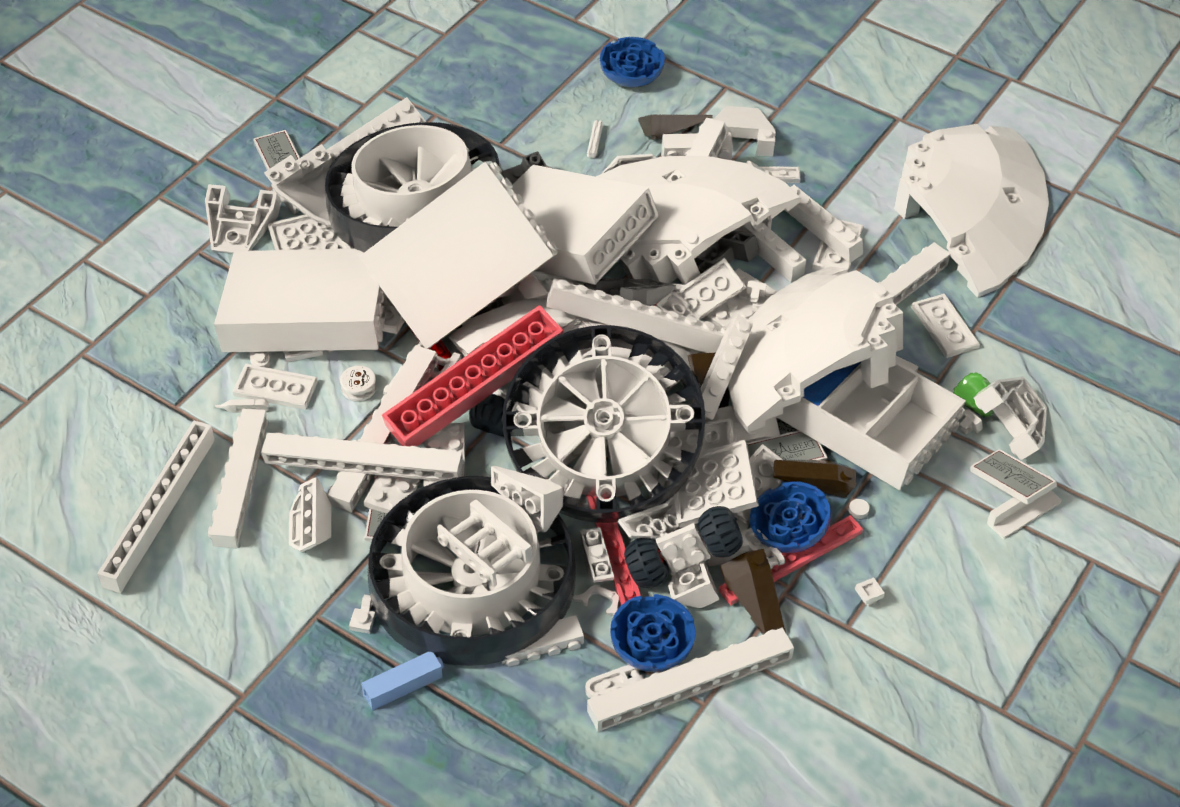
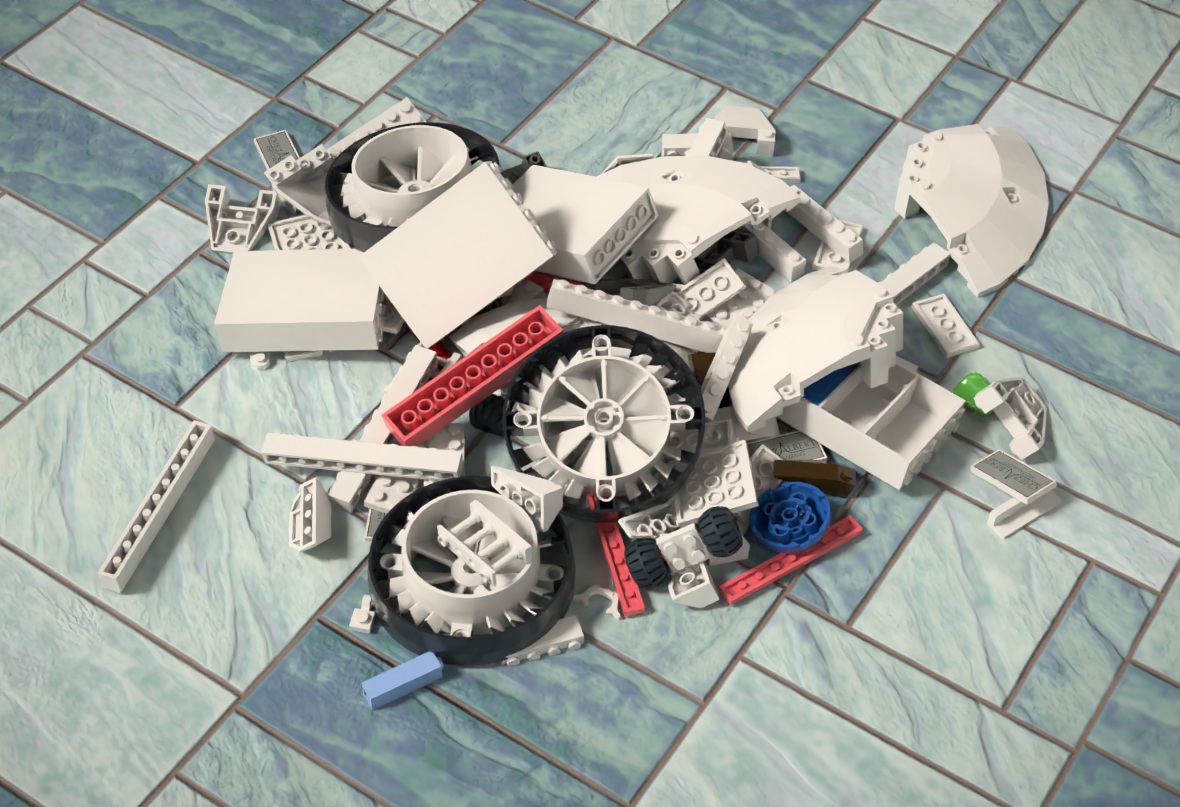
white brick [208,409,268,548] -> none
white piece [215,399,269,413] -> none
white tile [233,364,318,410] -> none
white head [340,365,377,402] -> none
white wedge [518,271,584,300] -> none
white slope [580,527,614,583] -> none
white plate [585,664,645,698] -> none
white axle [587,120,603,159] -> none
white brick [587,628,794,732] -> none
blue brick [600,37,665,87] -> none
blue brick [610,594,696,672] -> none
dark brown wedge [638,115,713,139] -> none
dark brown wedge [720,549,786,635] -> none
white plate [742,528,785,569] -> none
white tile [747,280,767,304] -> none
white tile [849,499,869,519] -> none
white tile [855,578,885,606] -> none
white tile [960,408,983,434] -> none

